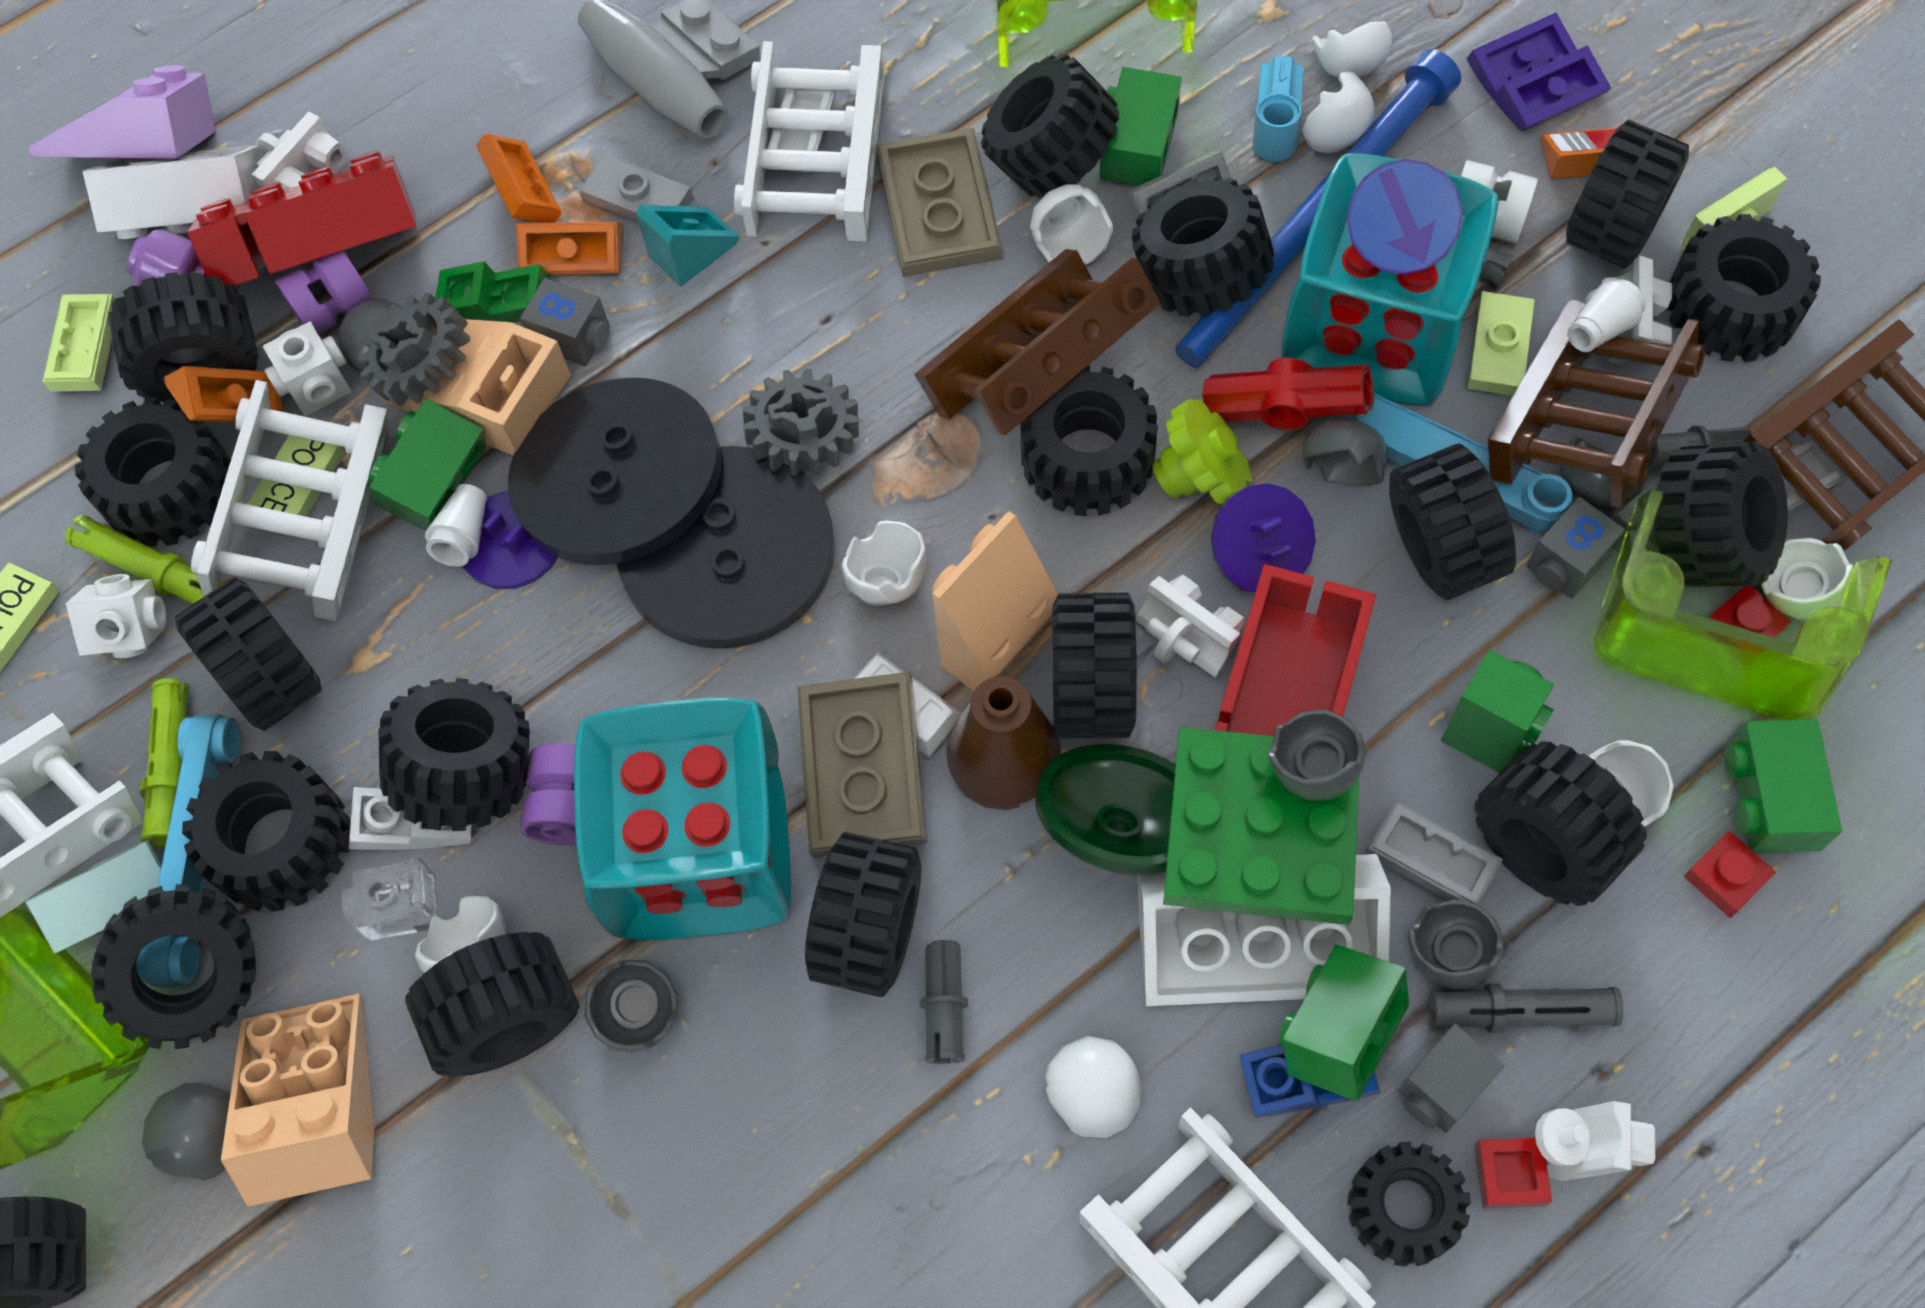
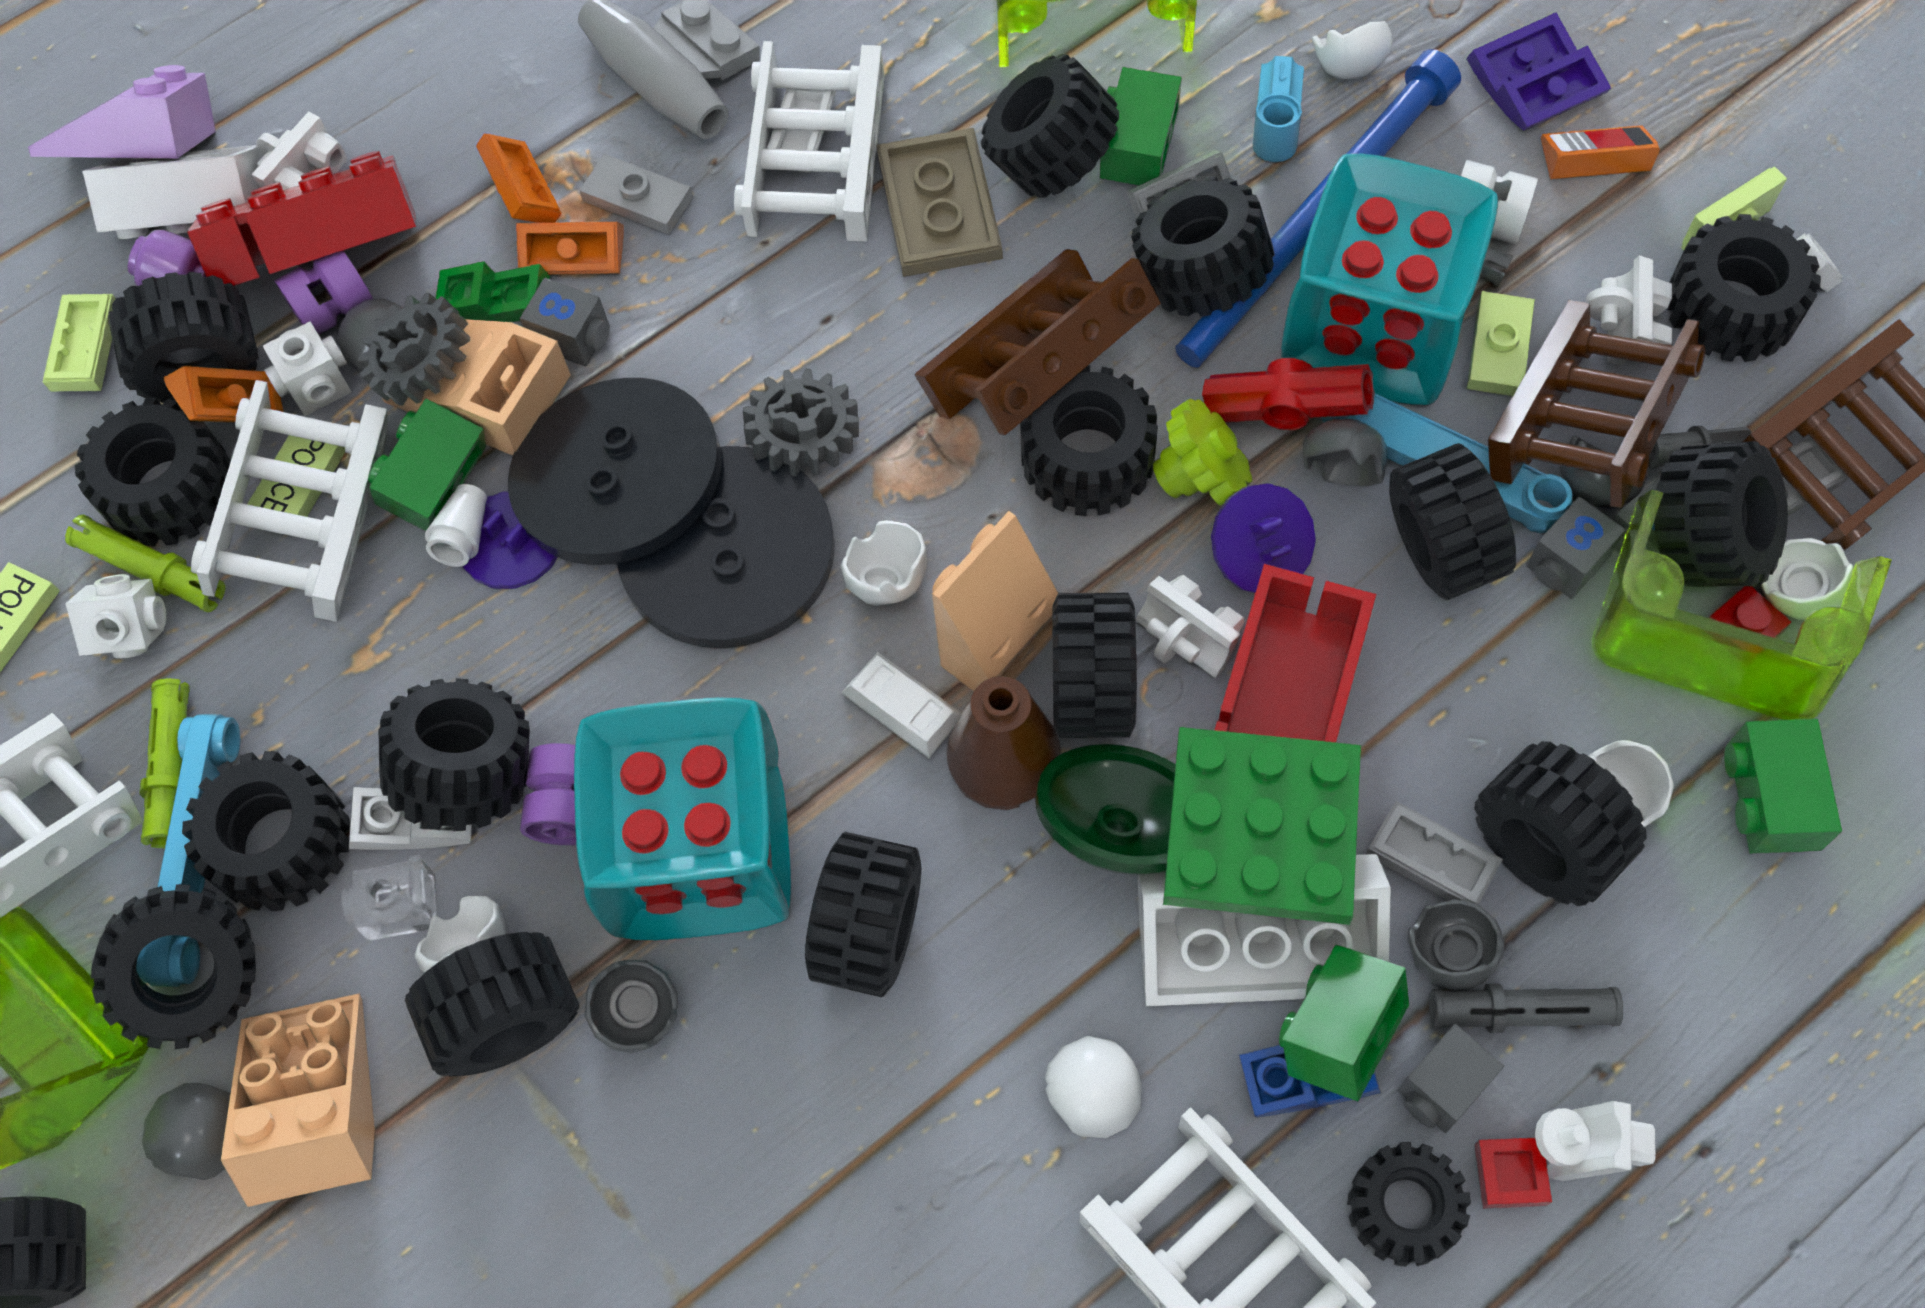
light aqua slope [26,840,162,954] -> none
black tyre [175,577,322,731] -> none
teal slope [636,205,740,286] -> none
dark tan tile [797,672,928,857] -> none
dark grey axle [920,940,968,1064] -> none
white hair [1030,184,1113,265] -> none
dark grey hair [1268,709,1365,801] -> none
white hair [1302,72,1375,154] -> none
blue piece [1347,159,1463,275] -> none
green brick [1441,650,1554,773] -> none
black tyre [1566,119,1689,269] -> none
white cone [1567,279,1645,352] -> none
red plate [1684,831,1776,918] -> none
none -> white tile [1796,233,1843,293]

